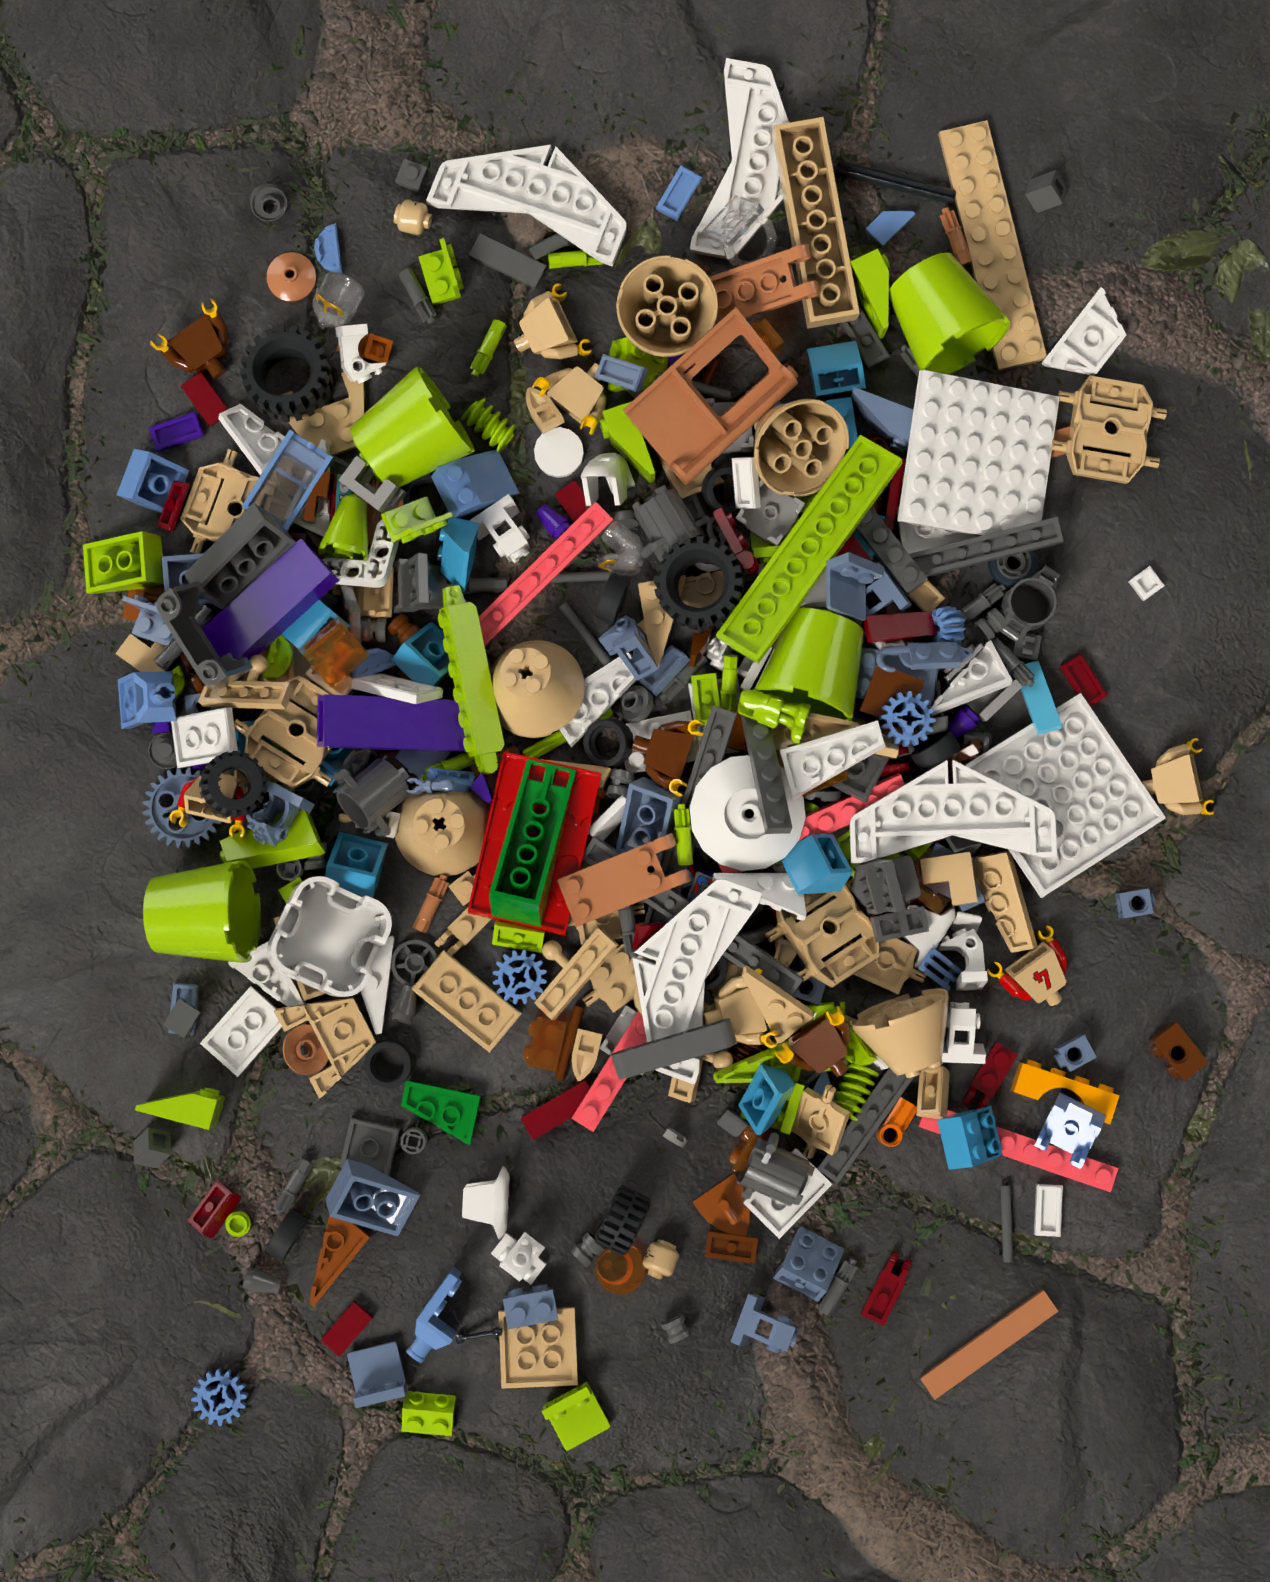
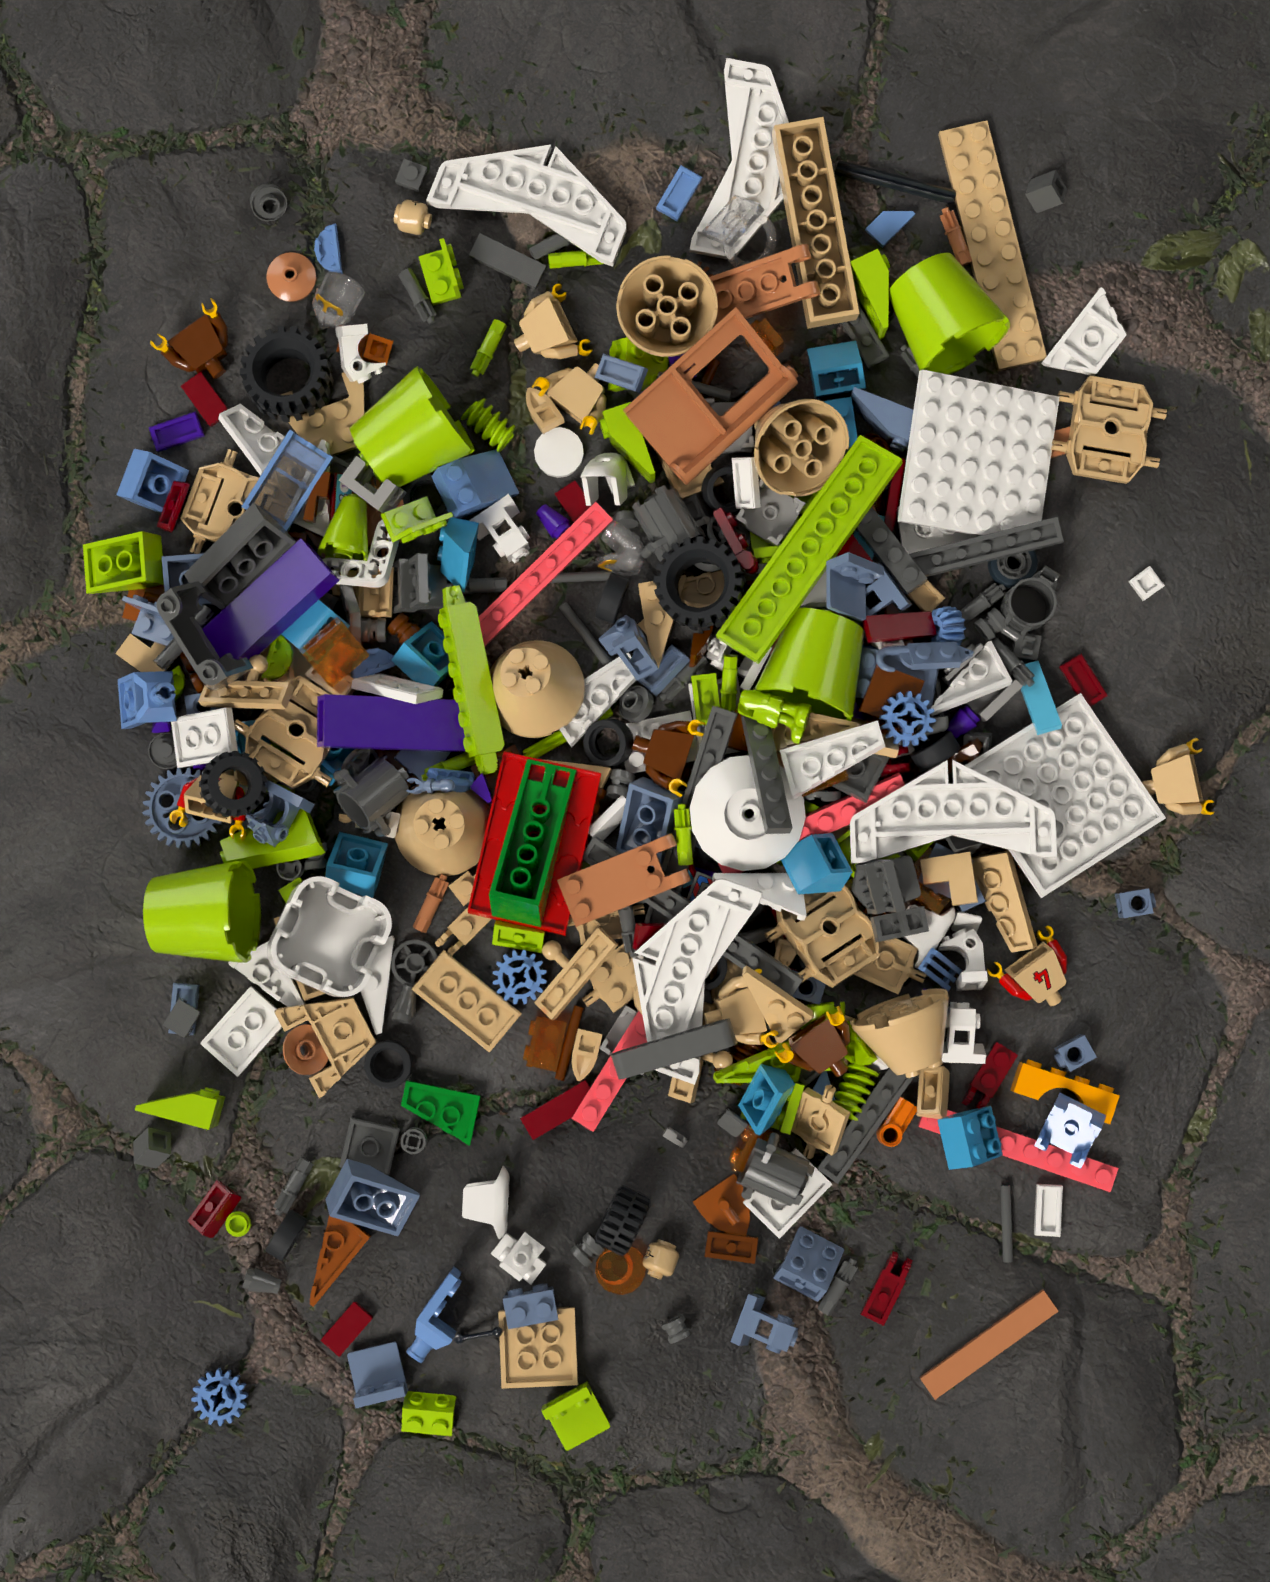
reddish brown brick [1149,1021,1209,1081] -> none

